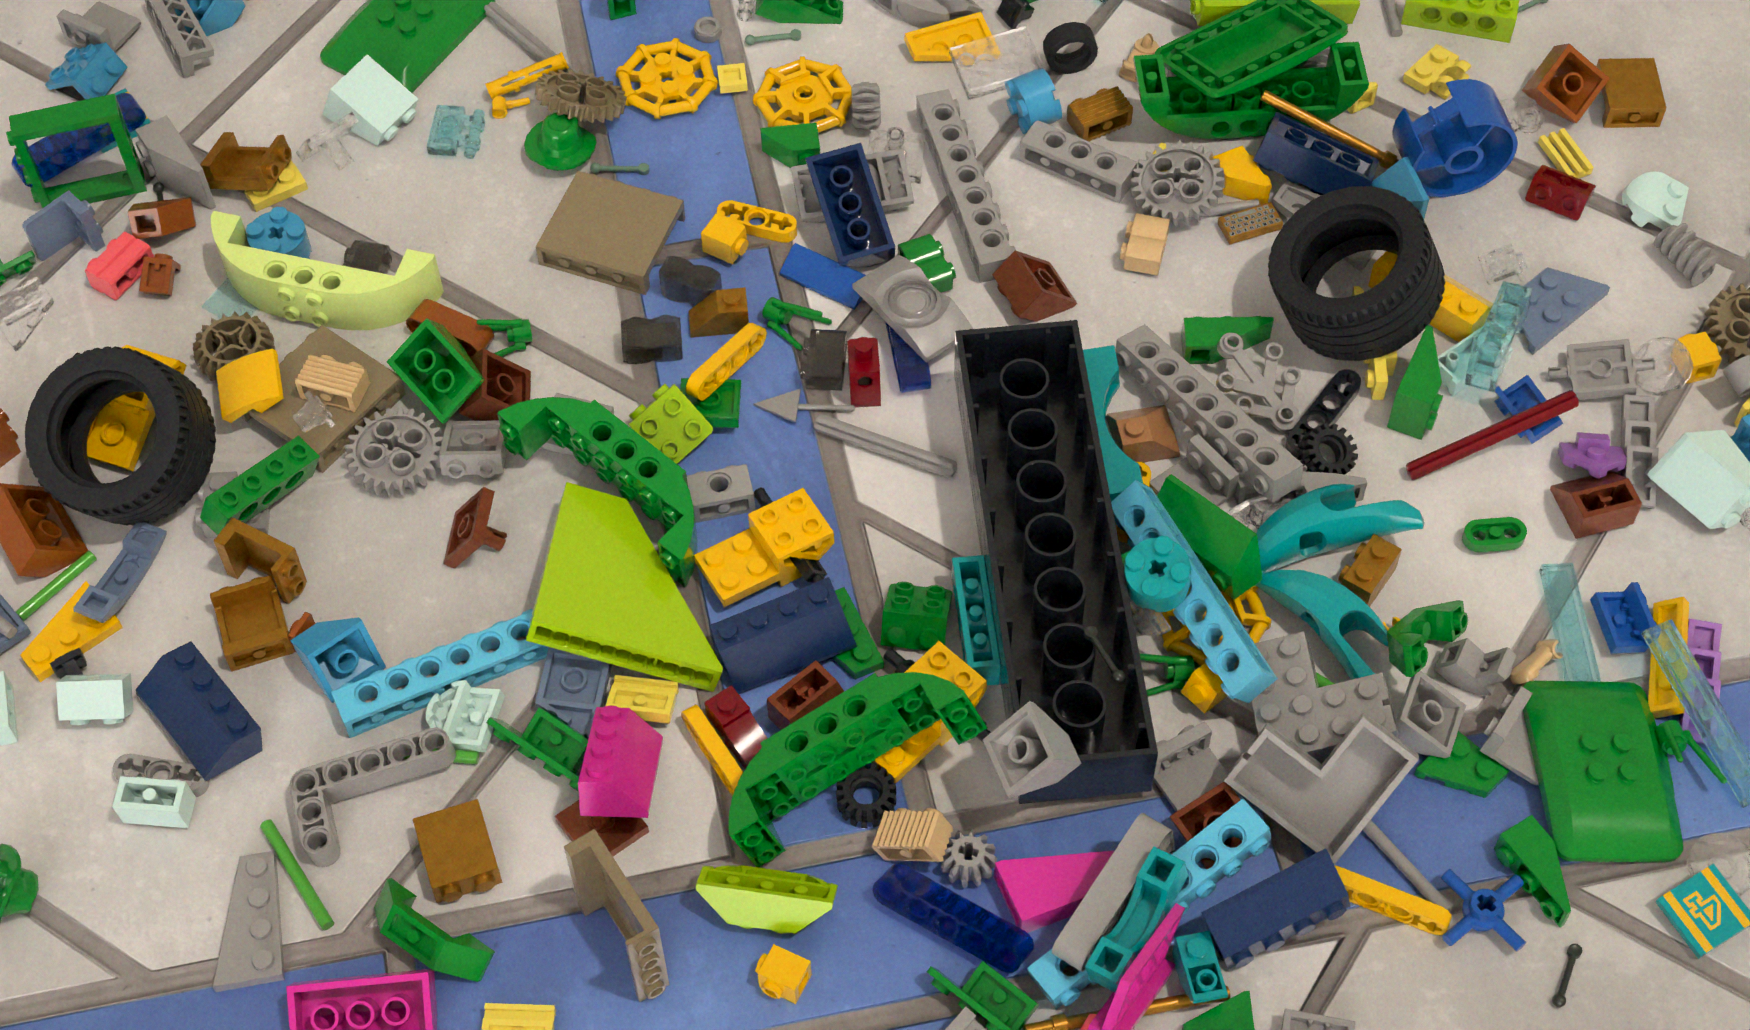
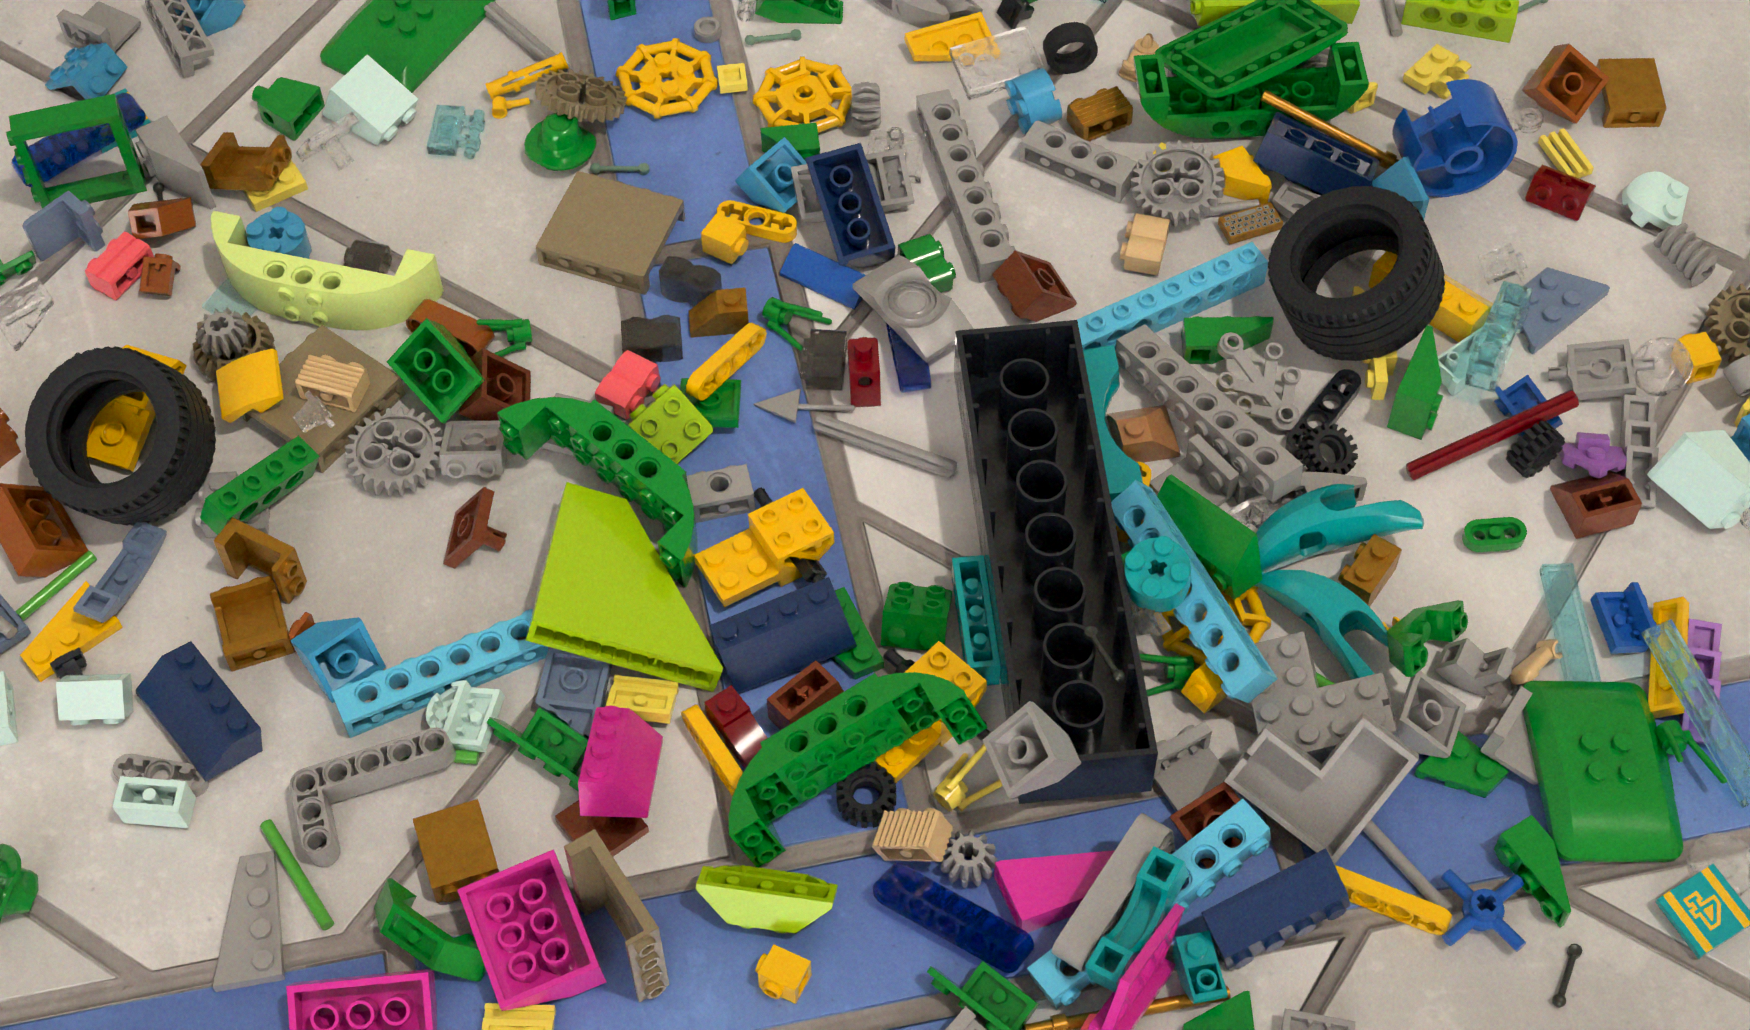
none -> light grey gear [196,307,249,359]
none -> green torso [252,77,325,141]
none -> dark pink slope [457,849,606,1011]
none -> coral brick [595,350,661,420]
none -> dark azure slope [735,137,806,213]
none -> light yellow plant [933,744,1003,812]
none -> medium azure brick [1077,242,1268,351]
none -> black tyre [1506,421,1565,478]

